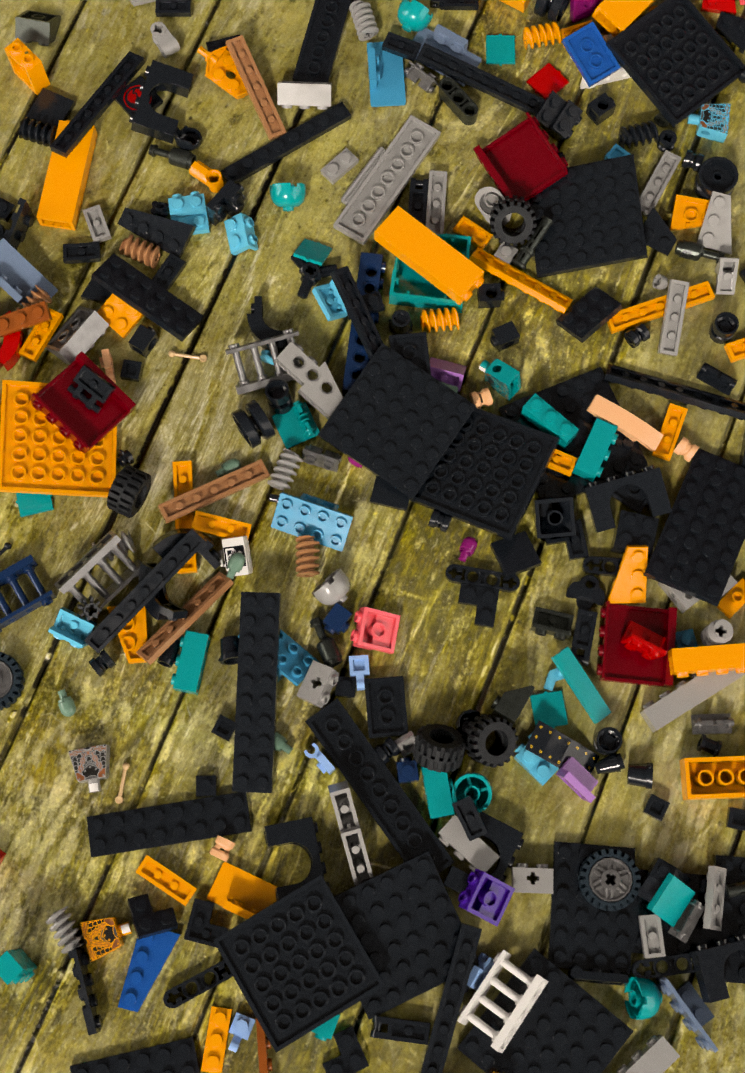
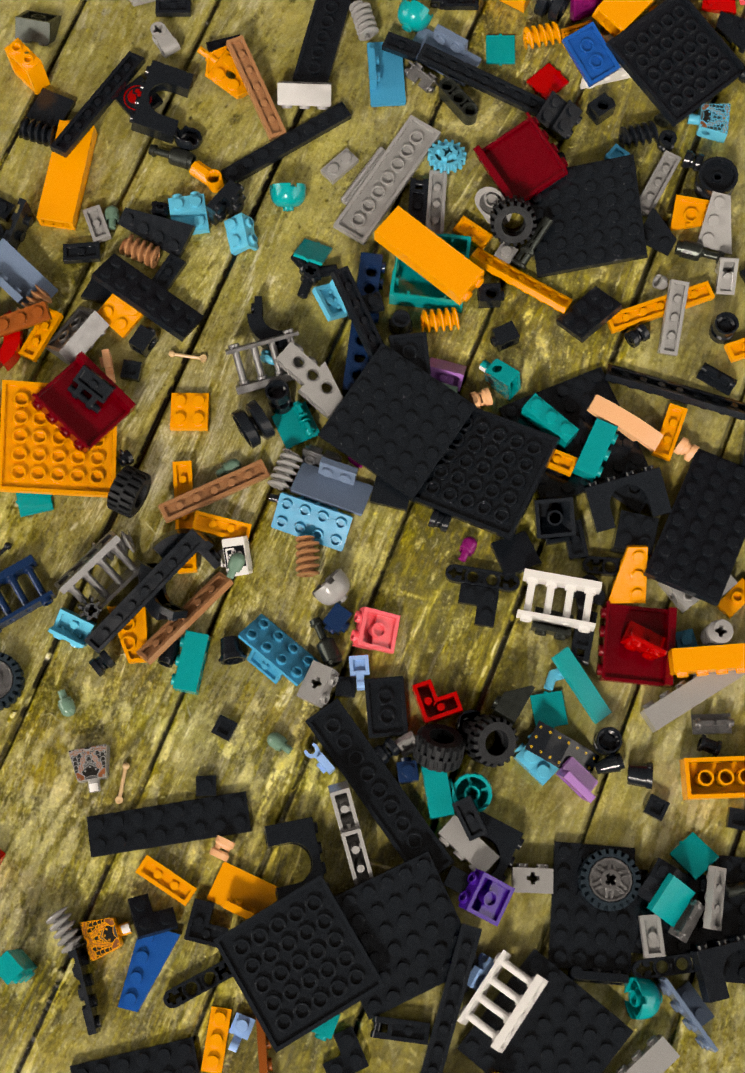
black plate [232,592,281,793] -> none
none -> sand green cylinder [105,205,119,230]
none -> light orange plate [170,393,210,431]
none -> sand blue bracket [290,456,373,516]
none -> red brick [411,679,463,726]
none -> medium azure gear [427,139,467,174]
none -> white fence [516,568,602,633]
none -> teal piece [669,832,719,880]

